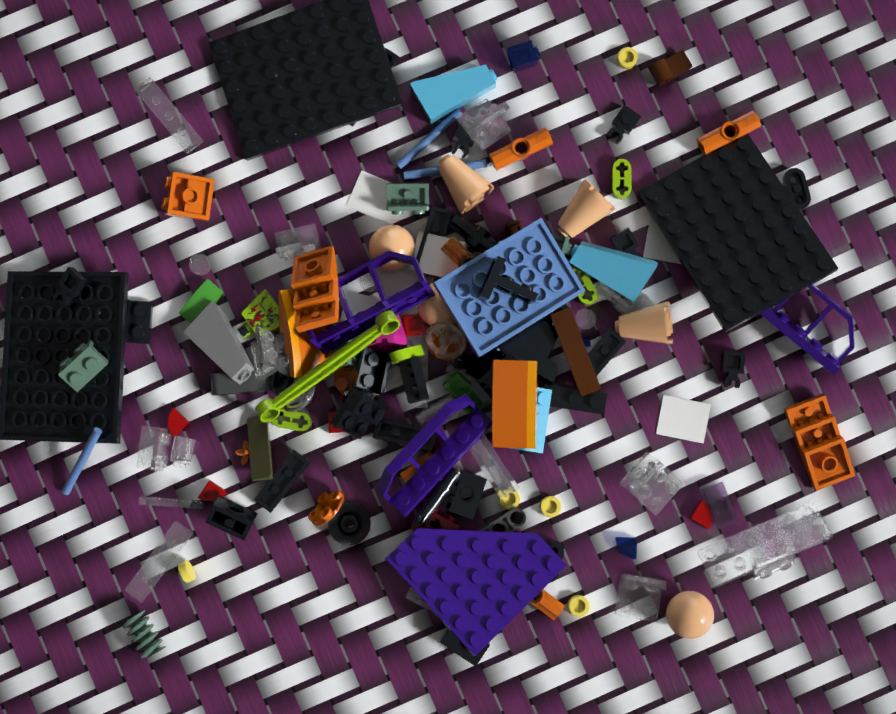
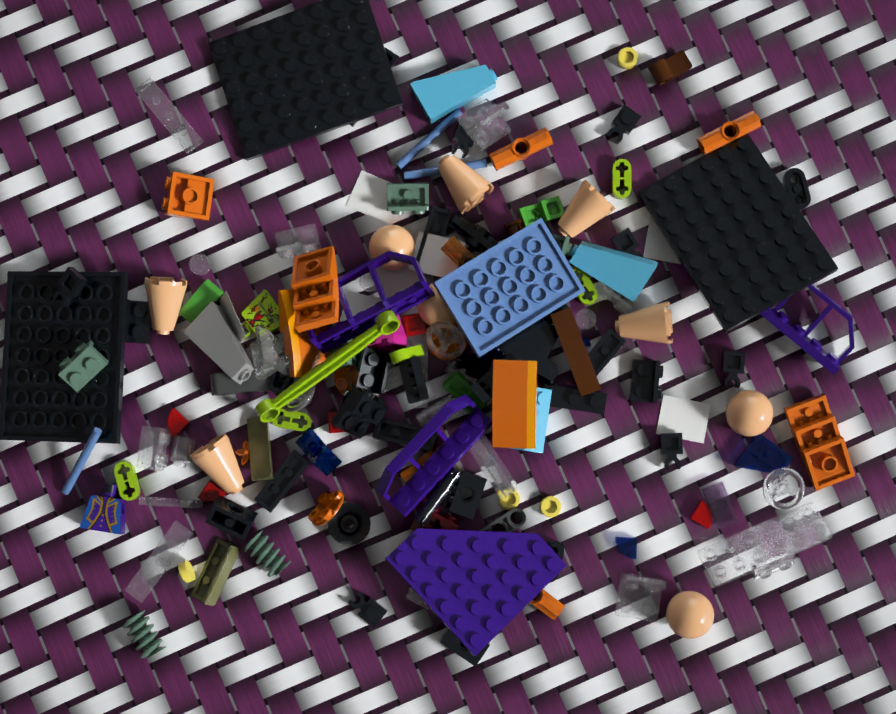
black bracket [477,256,538,304] -> none
clear blue brick [507,40,540,73] -> none
light yellow tile [568,595,589,617] -> none
clear bracket [619,452,683,516] -> none
none -> torso [80,483,126,534]
none -> lime beam [114,461,140,501]
none -> light nougat cone [144,277,187,335]
none -> light nougat cone [190,433,244,495]
none -> olive slope [190,538,241,606]
none -> white sticker [219,291,246,342]
none -> sand green piece [244,530,292,577]
none -> clear blue slope [296,427,342,476]
none -> black plate [348,591,388,628]
none -> bright green slope [517,196,564,228]
none -> black bracket [629,359,663,404]
none -> black plate [660,433,683,470]
none -> light nougat piece [726,390,773,437]
none -> clear blue wing [733,434,793,475]
none -> clear piece [763,468,805,510]

